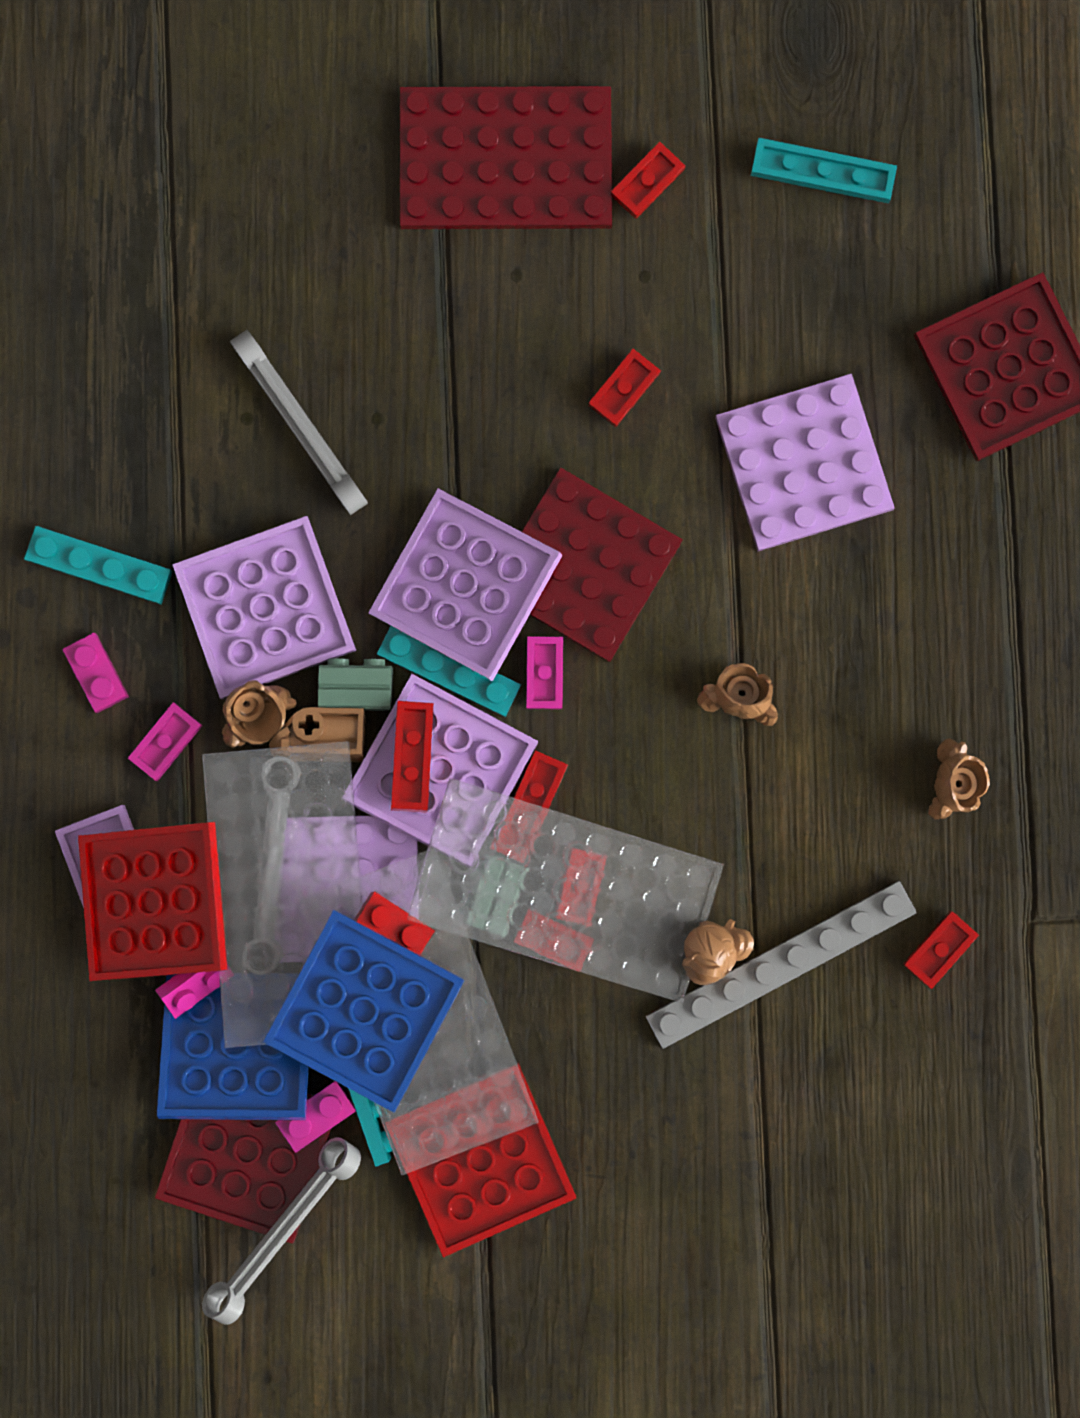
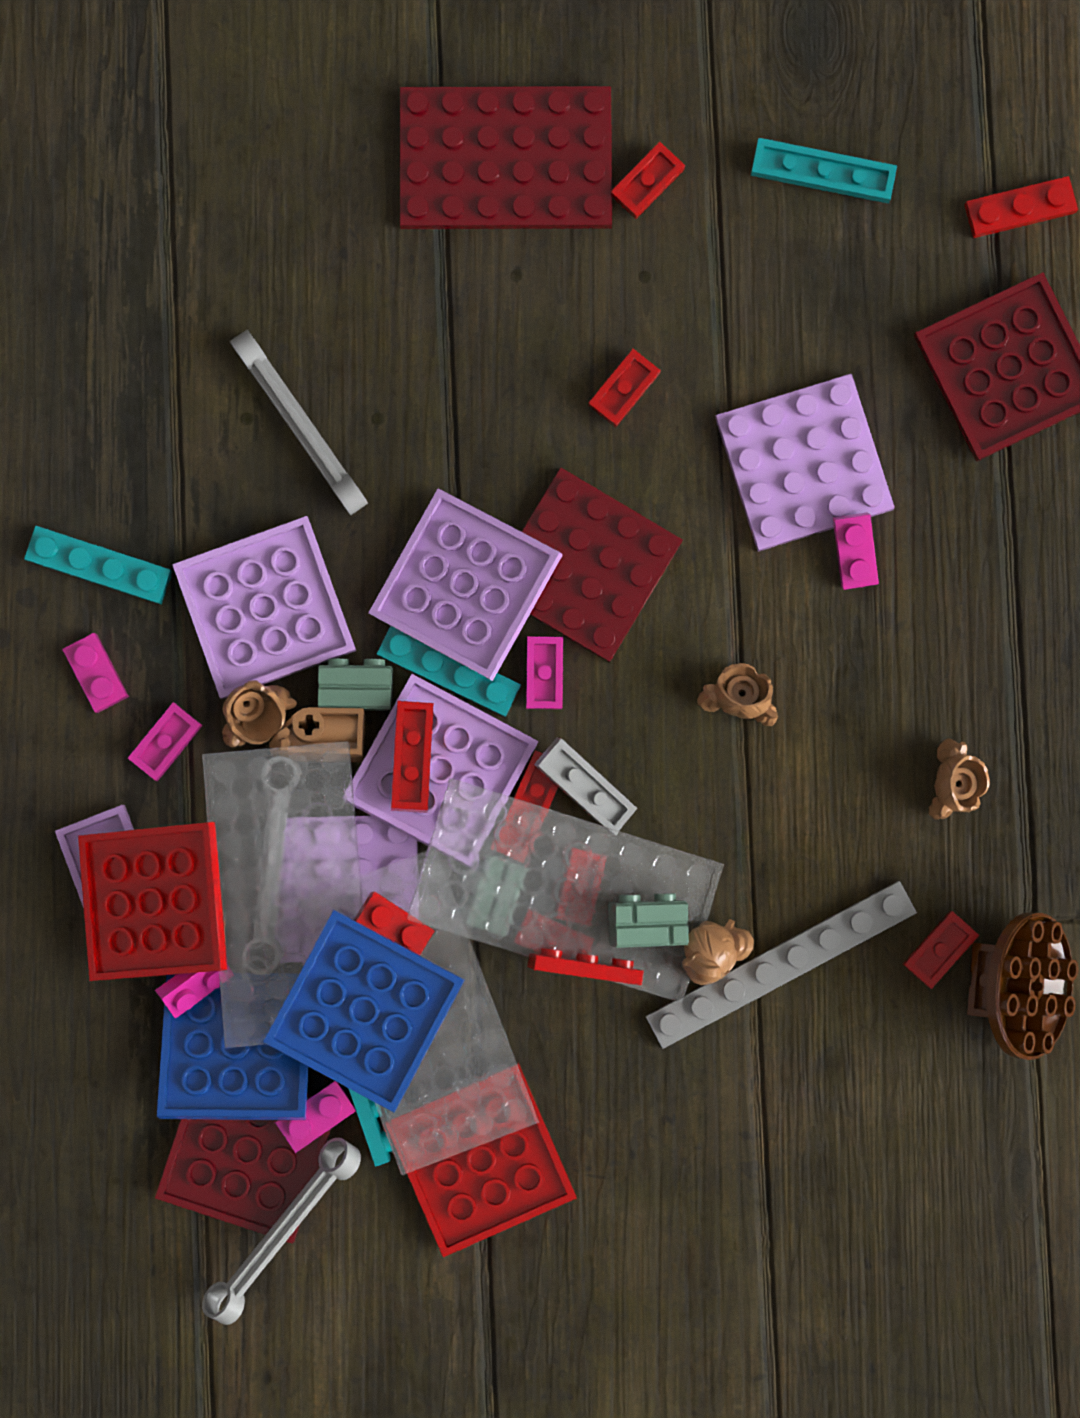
none -> red plate [527,947,644,985]
none -> light grey plate [534,737,637,836]
none -> sand green brick [608,893,689,948]
none -> dark pink plate [833,512,879,590]
none -> red plate [964,176,1078,238]
none -> reddish brown bracket [967,912,1078,1060]

